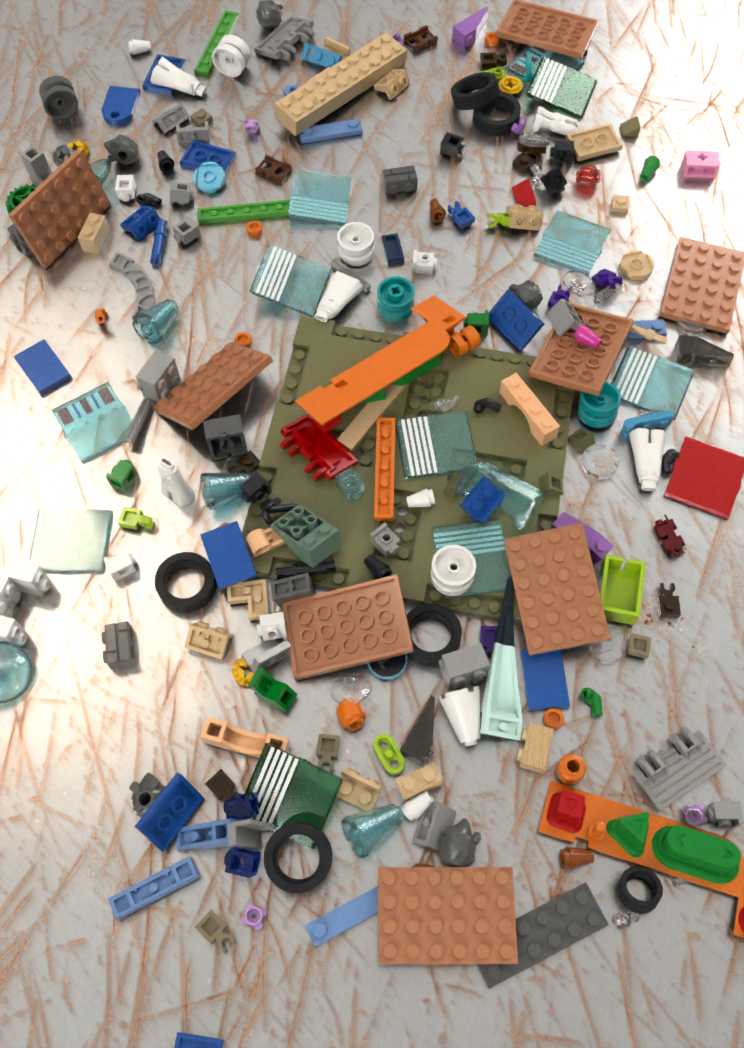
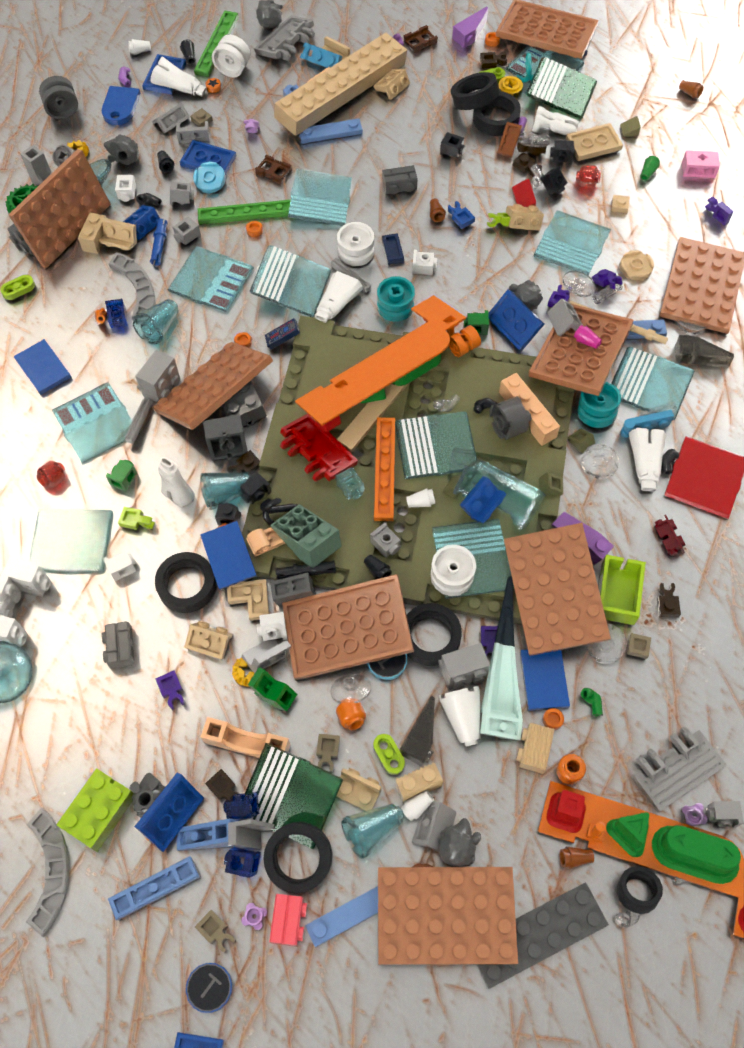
none -> lime plate [0,275,35,300]
none -> light grey tile [26,807,70,937]
none -> clear red head [36,460,65,488]
none -> lime piece [56,768,133,852]
none -> tan bracket [99,218,137,250]
none -> clear blue brick [105,298,128,328]
none -> medium lavender arm [118,66,131,88]
none -> dark purple plate [155,670,185,710]
none -> clear light blue piece [168,246,254,312]
none -> black cone [180,39,196,64]
none -> black tile [186,963,232,1013]
none -> orange tile [205,78,221,93]
none -> black brick [215,503,241,527]
none -> dark grey brick [222,381,267,426]
none -> dark blue tile [265,318,300,350]
none -> coral brick [269,894,307,947]
none -> dark grey brick [489,396,532,440]
none -> dark orange plate [497,122,522,158]
none -> dark orange cone [679,80,704,98]
none -> dark purple plate [705,197,734,226]

